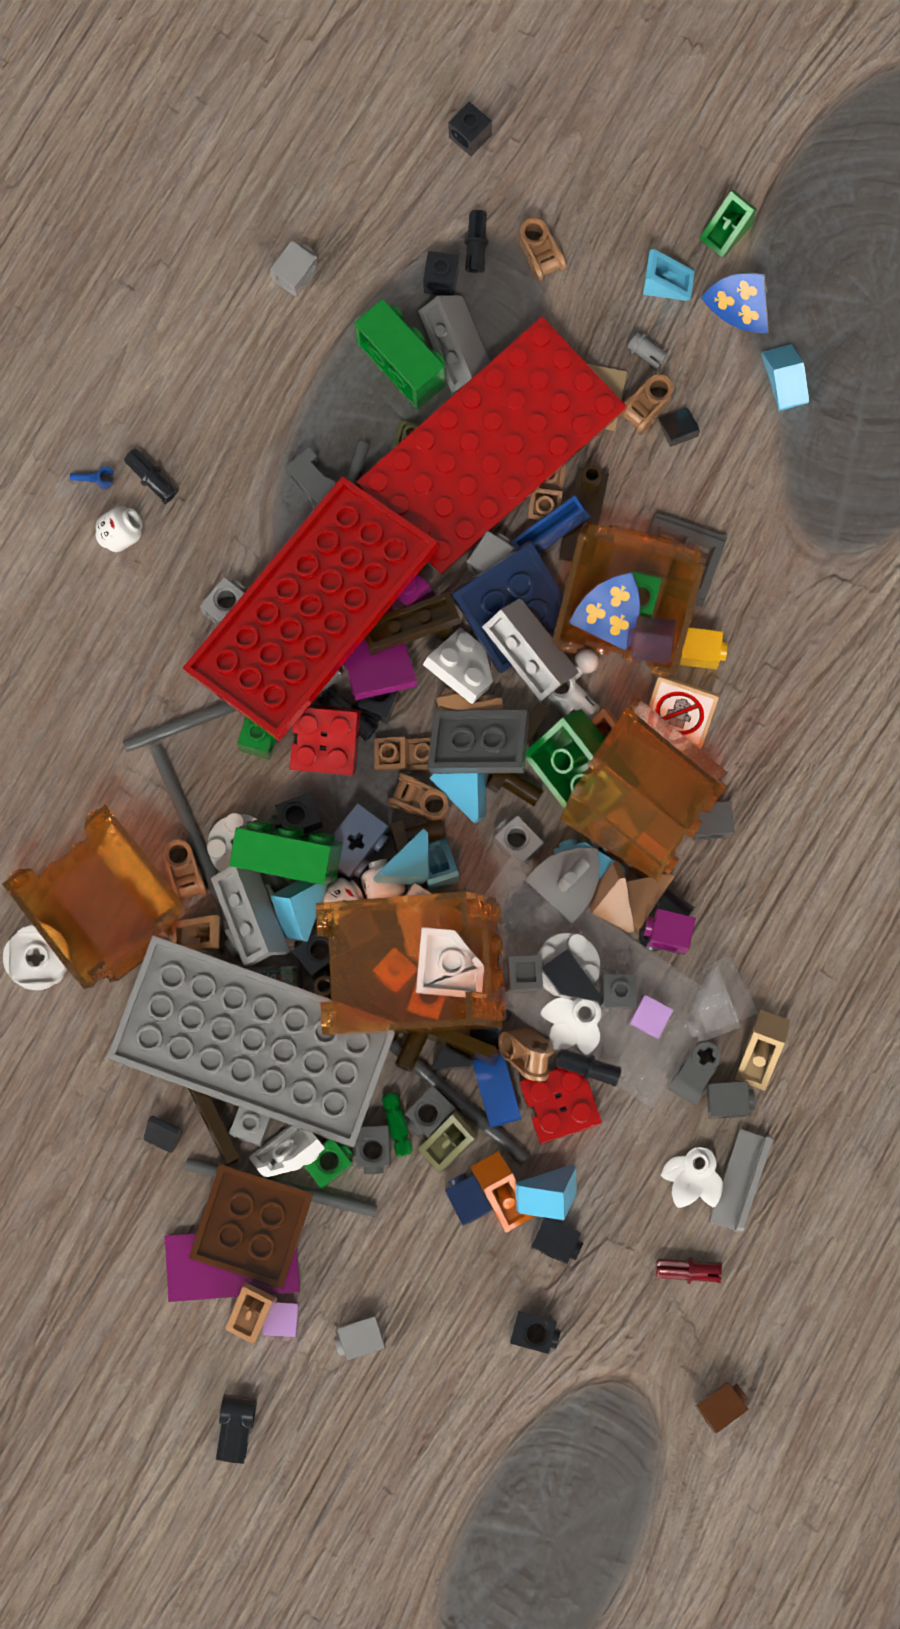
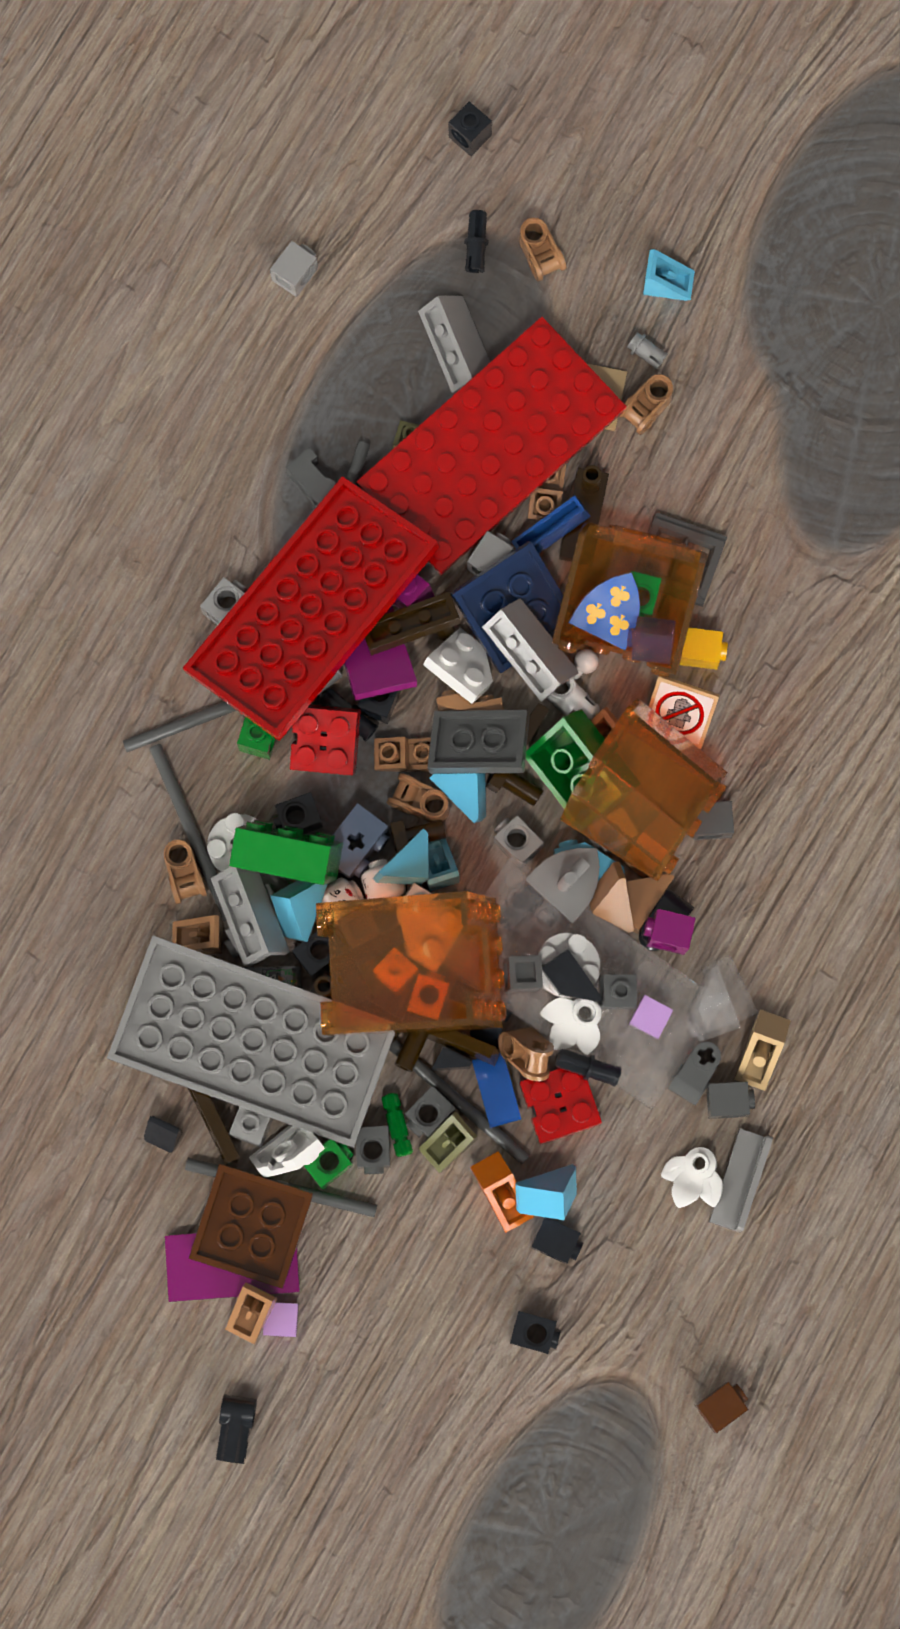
clear orange windscreen [2,805,187,989] -> none
white plate [3,925,69,990] -> none
blue hand [70,467,114,489] -> none
white head [96,506,143,552] -> none
black axle [124,449,179,504] -> none
light grey brick [334,1316,386,1361] -> none
green brick [354,299,446,410] -> none
white plate [415,927,484,999] -> none
black brick [423,251,459,296] -> none
dark blue brick [445,1173,492,1227] -> none
dark red axle [656,1257,722,1284] -> none
black slope [658,407,700,447] -> none
green slope [699,190,757,258] -> none
shield [701,272,769,334] -> none
slope [761,344,809,411] -> none

